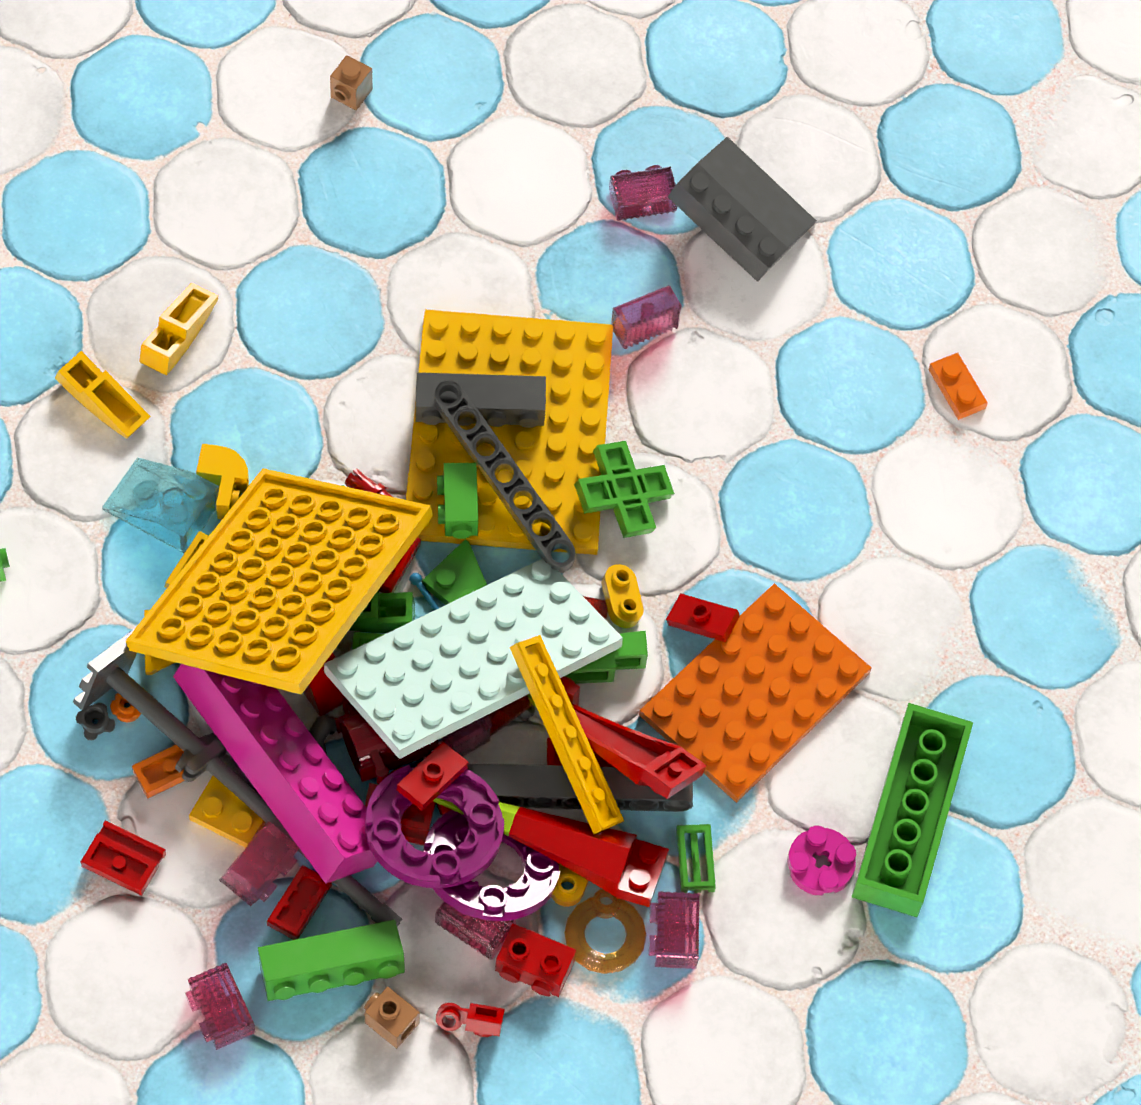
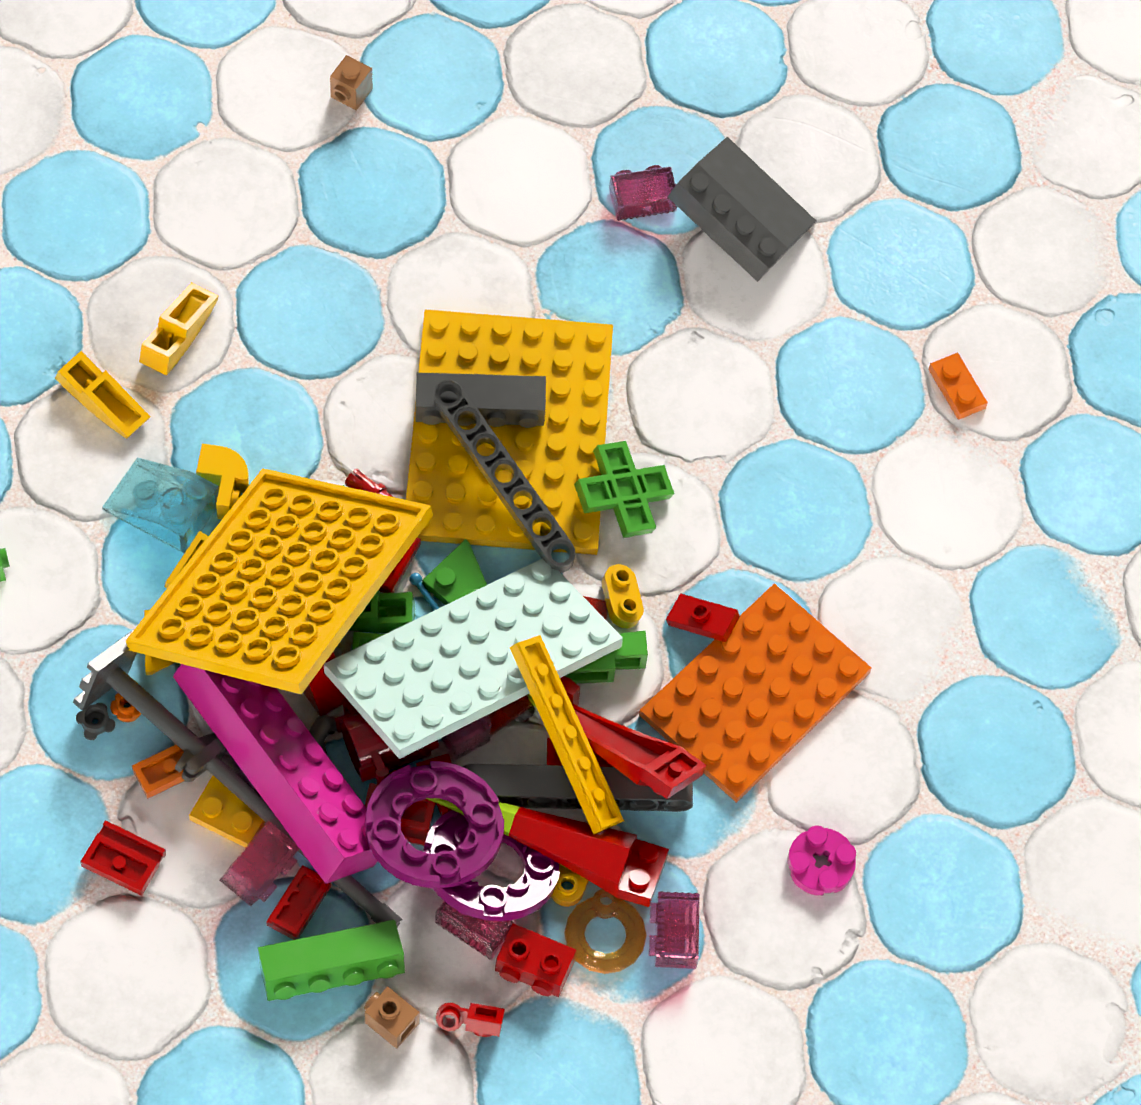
clear pink brick [185,963,255,1050] -> none
red plate [397,742,469,811] -> none
bright green brick [437,463,478,539] -> none
clear pink brick [611,285,682,349] -> none
bright green tile [676,824,716,893] -> none
bright green brick [852,703,973,917] -> none

